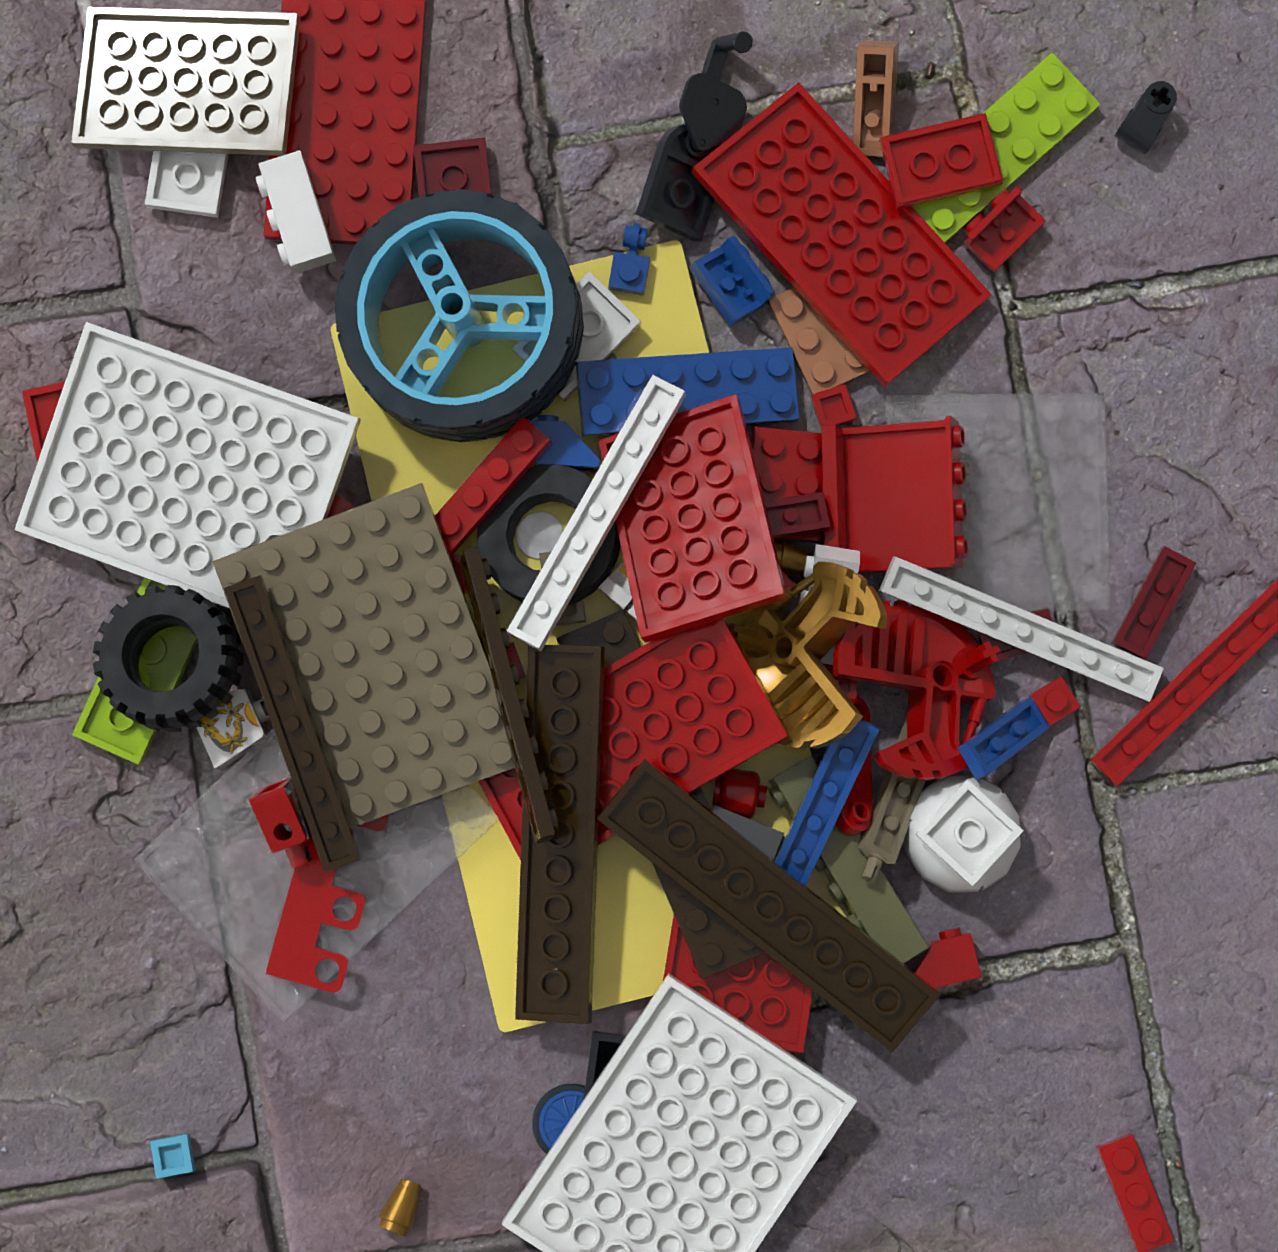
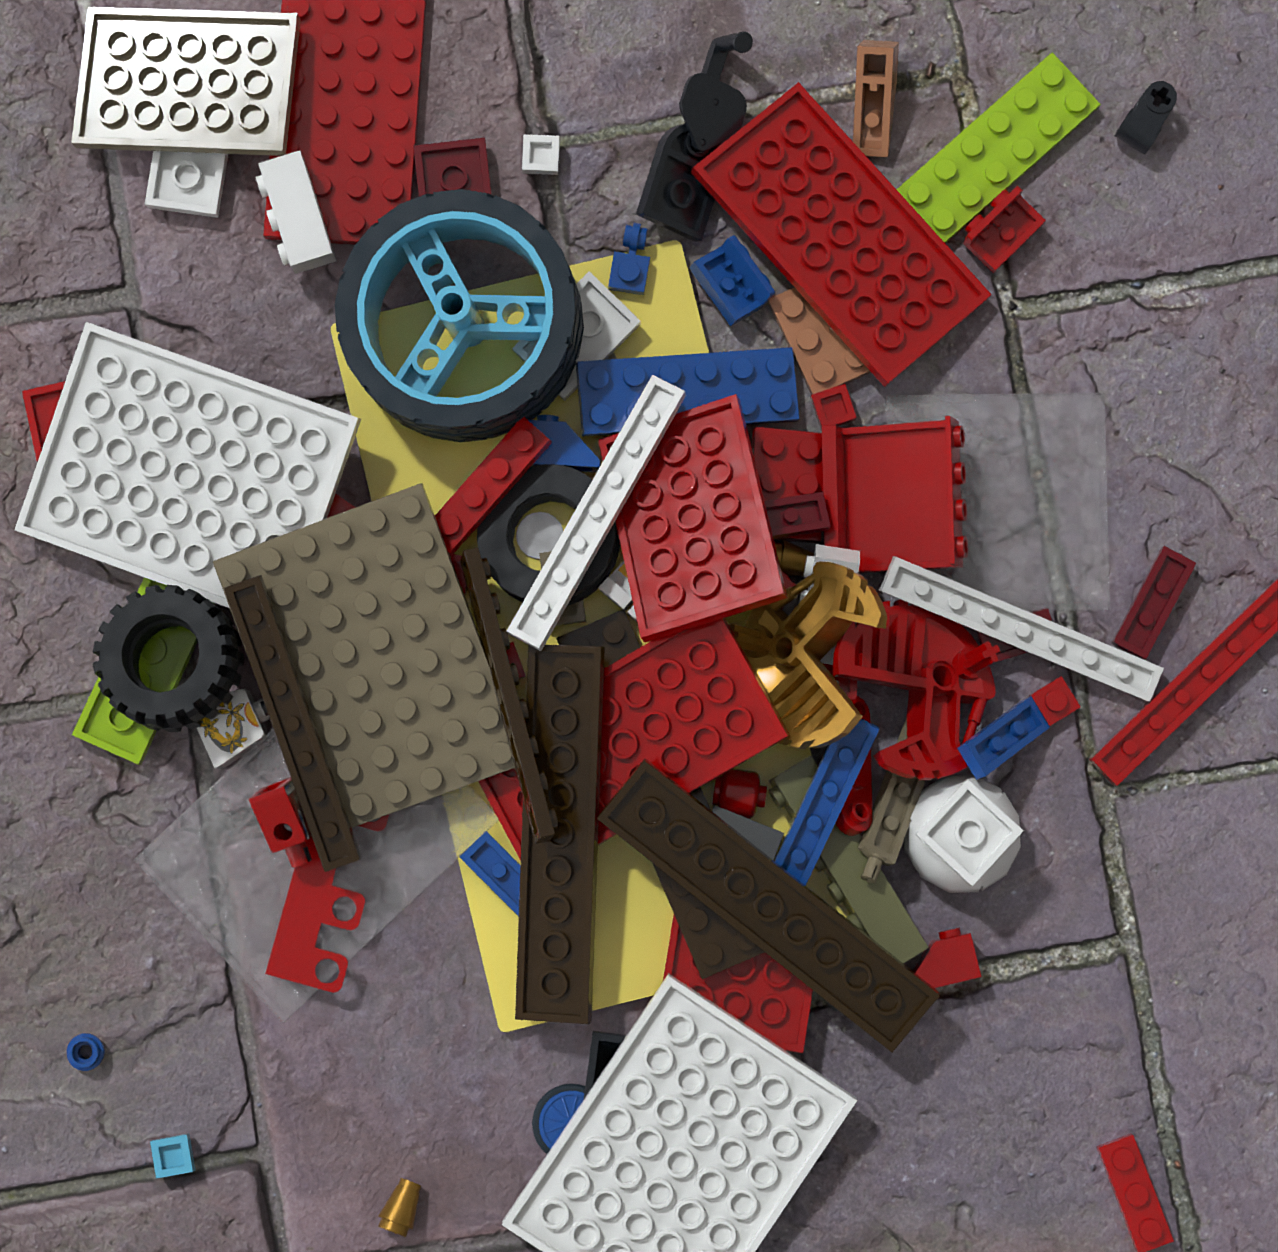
red tile [879,113,1003,209] -> none
none -> blue plate [67,1033,105,1071]
none -> blue plate [460,831,521,916]
none -> white plate [522,134,560,175]

